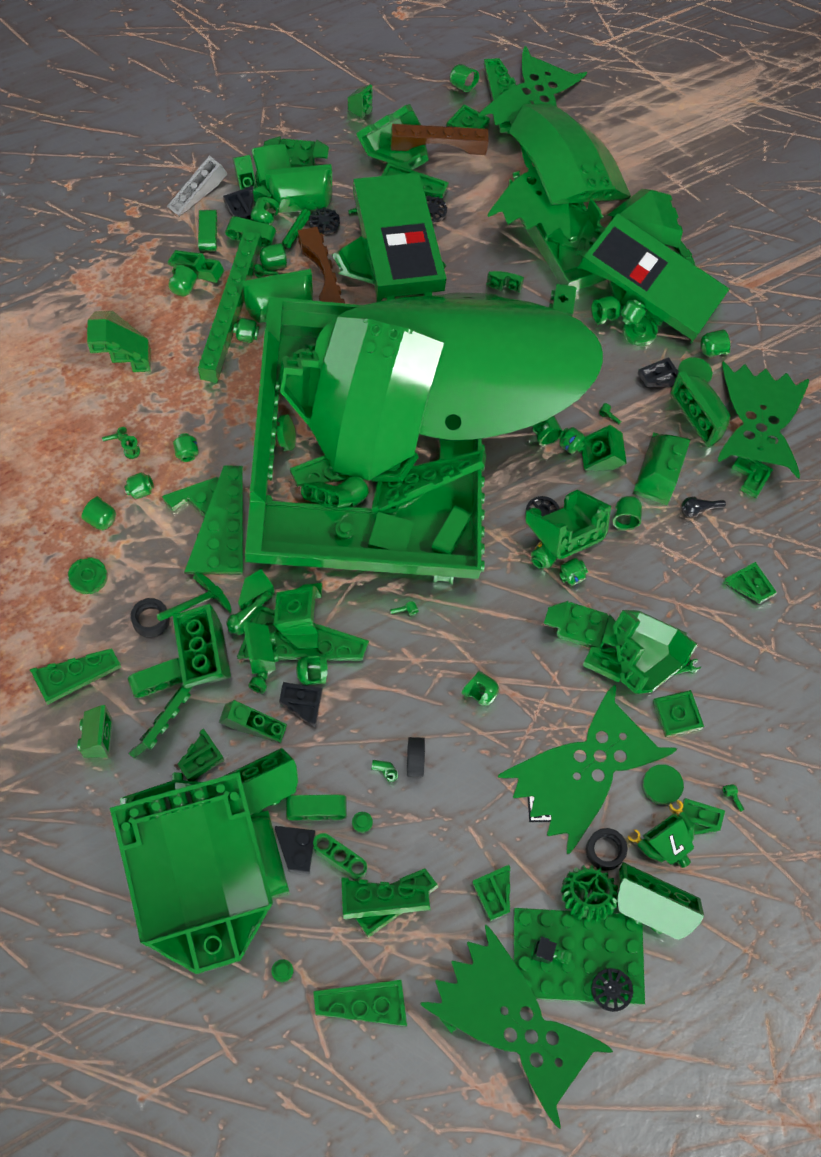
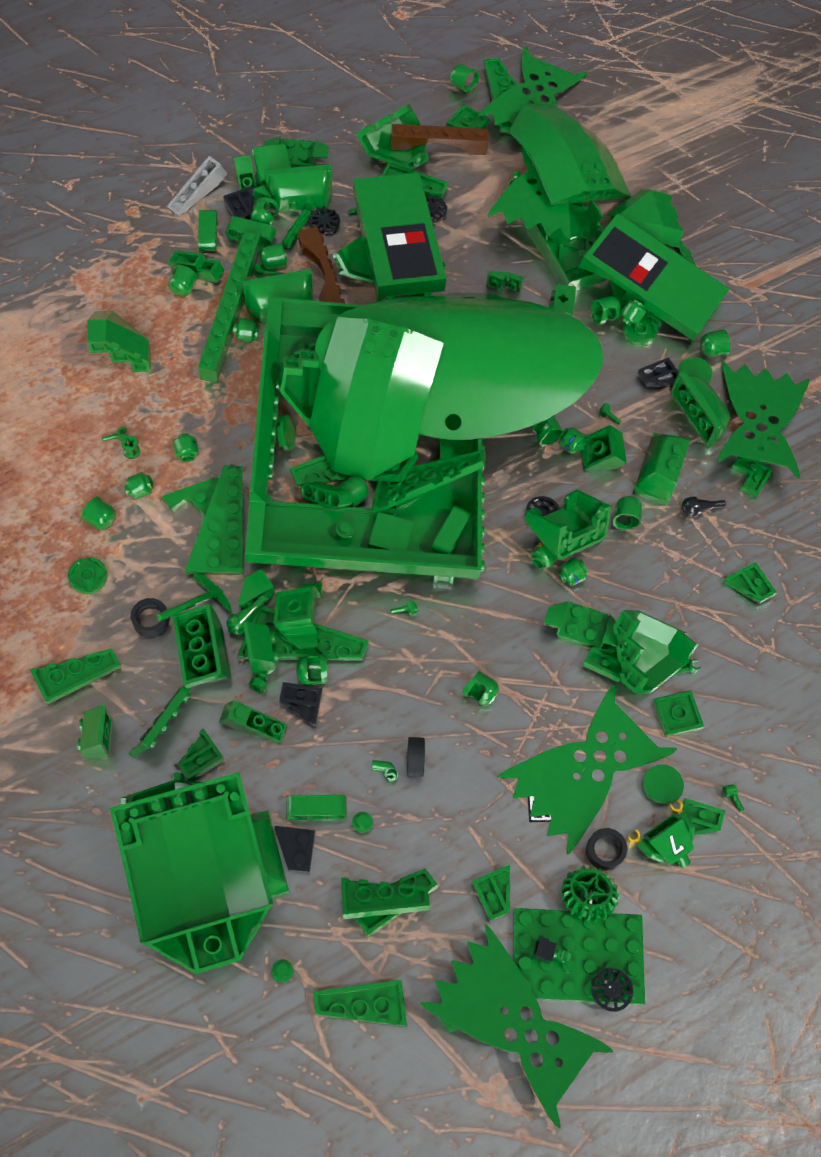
green beam [128,658,183,698] -> none
green windscreen [222,748,298,815] -> none
green beam [313,833,367,881] -> none
green slope [348,84,373,119] -> none
windscreen [617,862,704,940] -> none

